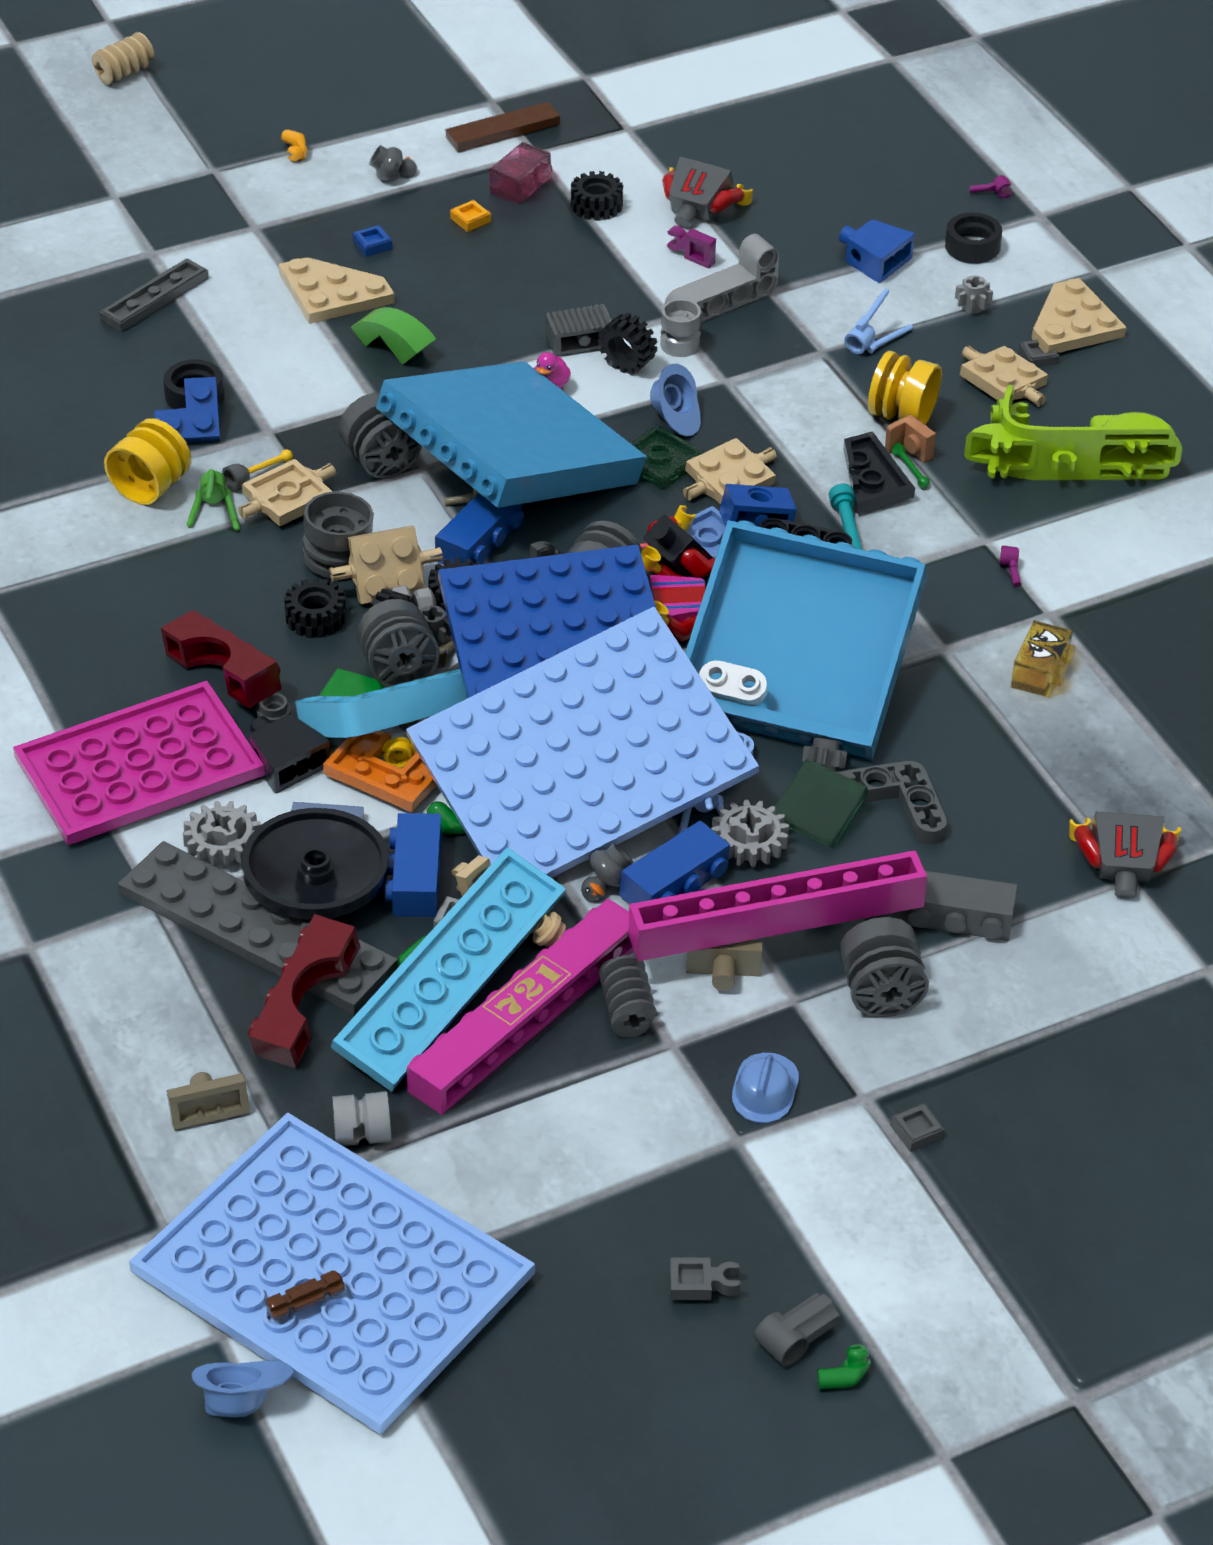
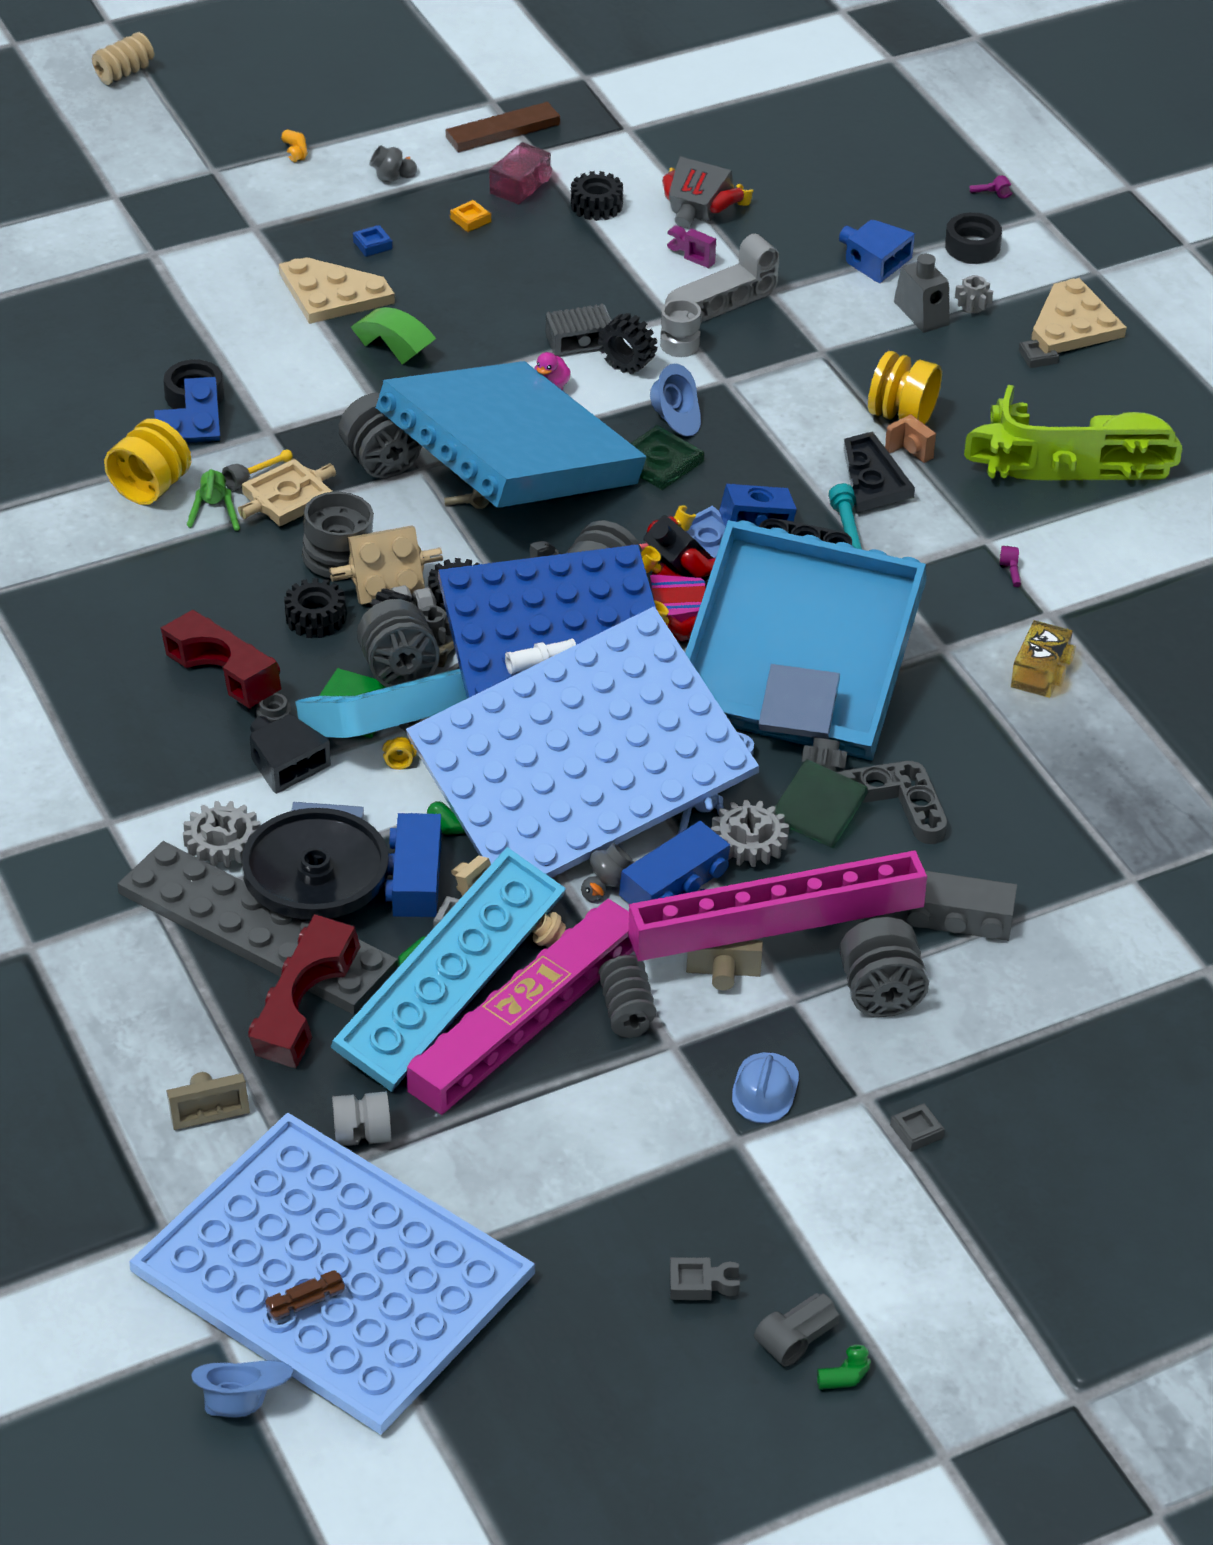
dark pink plate [13,680,265,845] -> none
dark grey tile [99,258,209,333] -> none
orange plate [323,730,437,813] -> none
blue brick [435,493,524,565] -> none
tan plate [683,438,777,505] -> none
white plate [699,661,768,706] -> none
light blue plant [844,289,913,354] -> none
green hinge [892,443,930,489] -> none
tan plate [960,346,1048,407] -> none
dark grey torso [1069,811,1181,898] -> none
none -> white pin [505,639,576,674]
none -> sand blue tile [759,664,840,739]
none -> dark grey torso [894,254,950,333]

